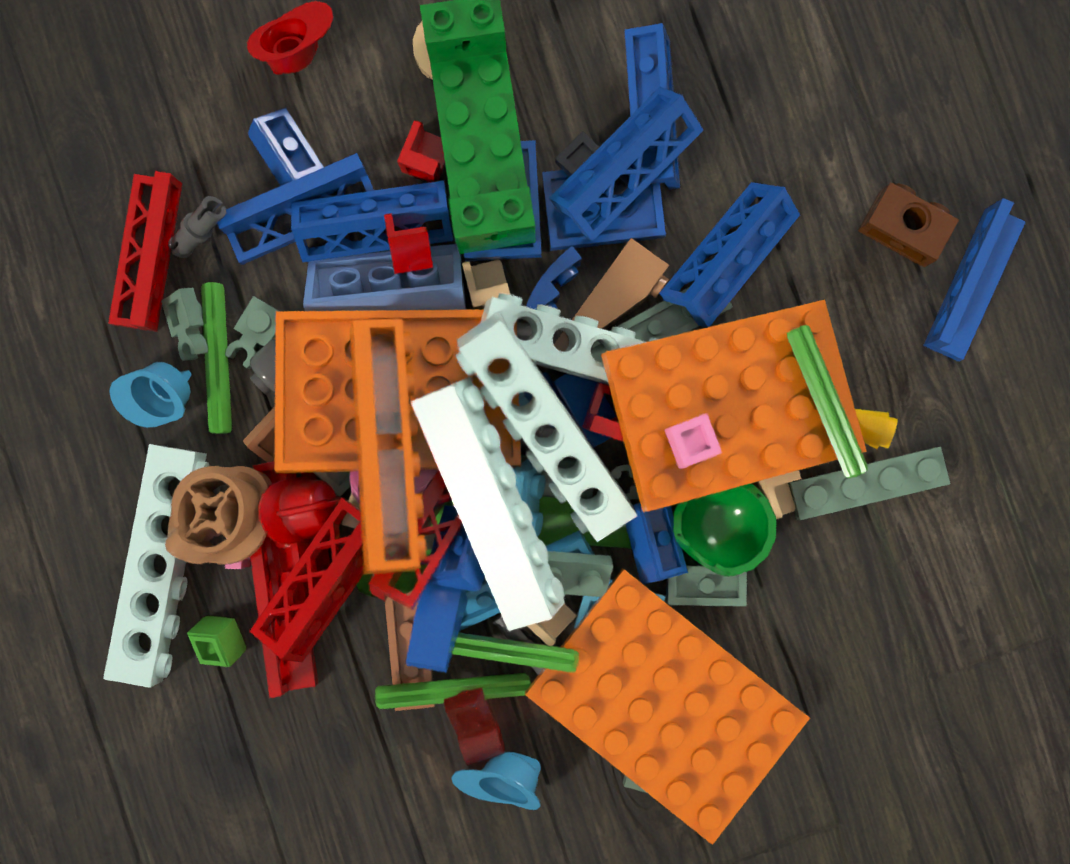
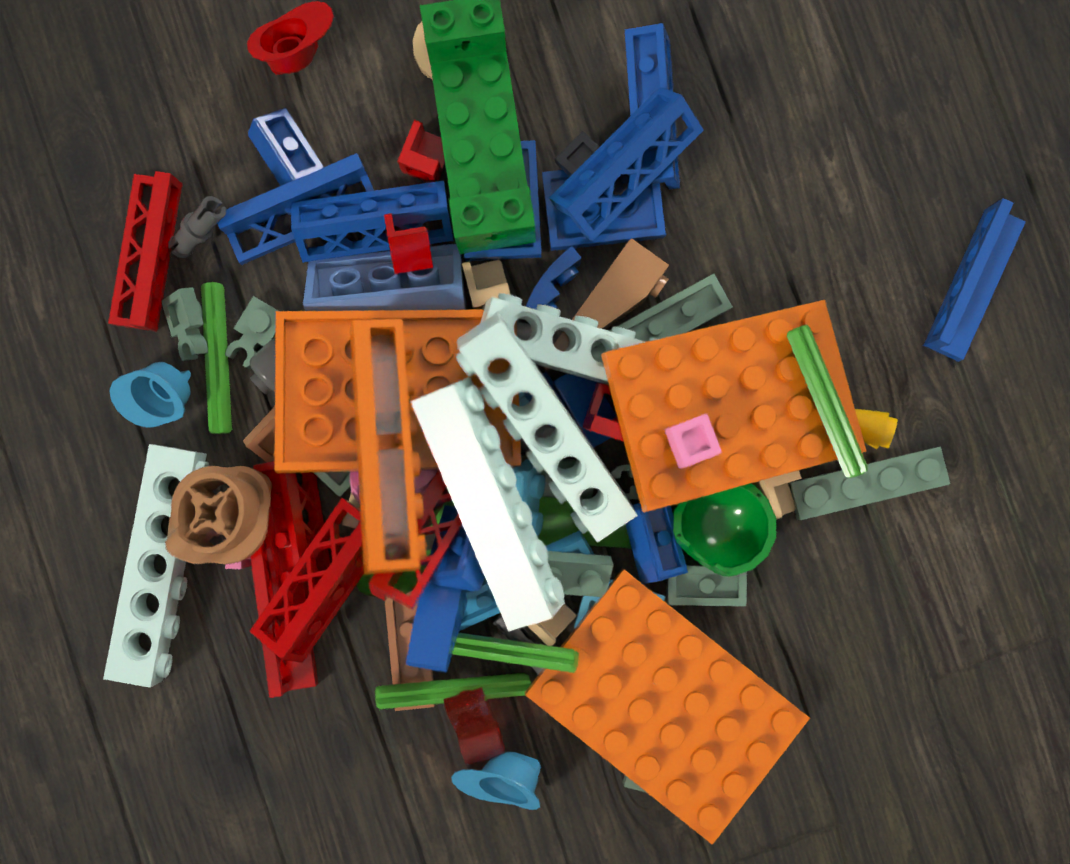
bright green slope [187,616,246,667] -> none
red piece [259,477,345,544] -> none
blue fence [659,182,800,328] -> none
reddish brown brick [858,182,959,268] -> none

